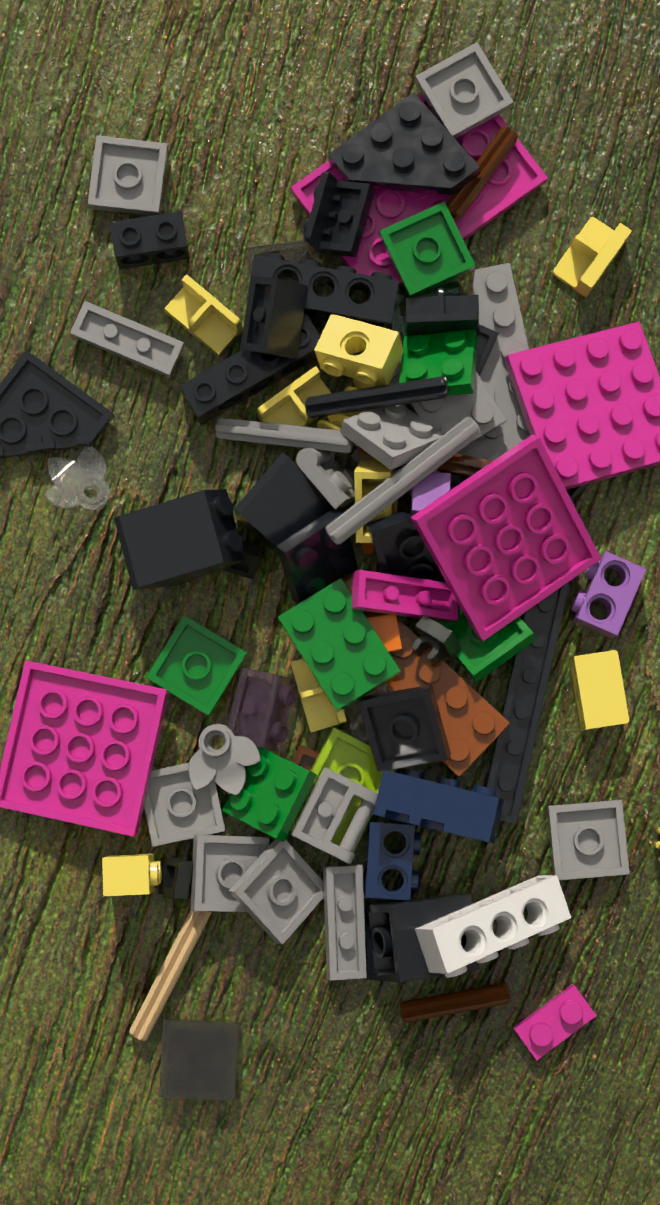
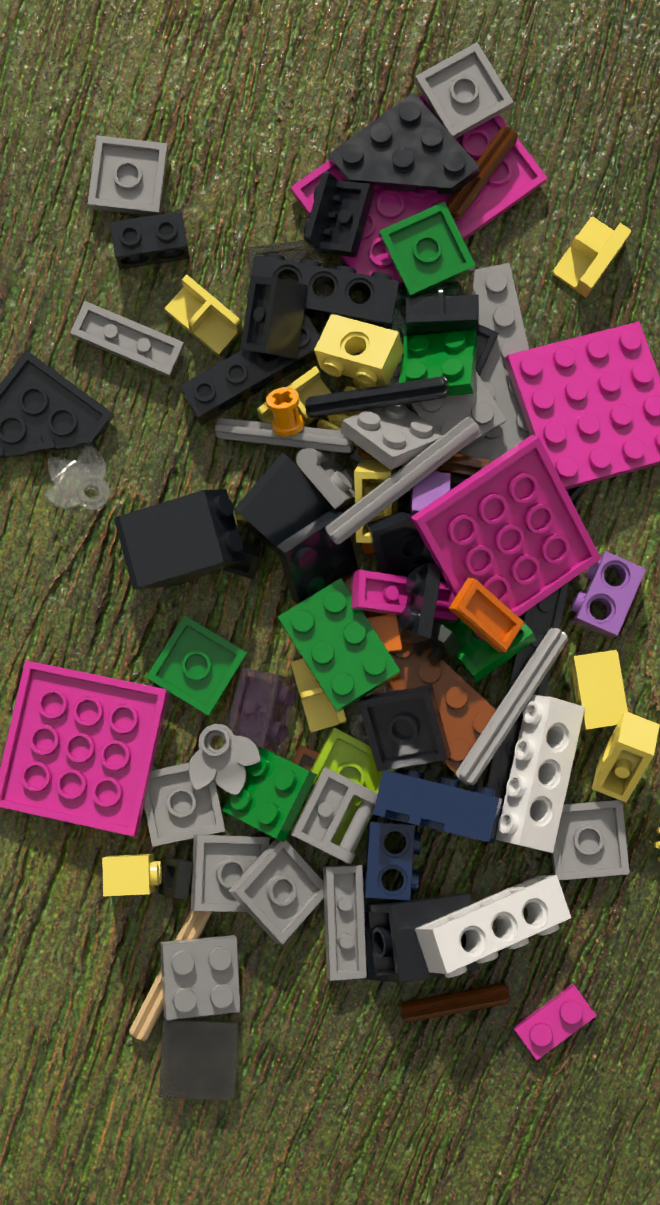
none -> light grey plate [160,935,240,1020]
none -> light orange bush [266,387,304,437]
none -> black plate [400,562,442,644]
none -> orange tile [448,578,525,653]
none -> light grey axle [456,628,568,785]
none -> white brick [495,695,585,853]
none -> light yellow brick [592,711,660,803]

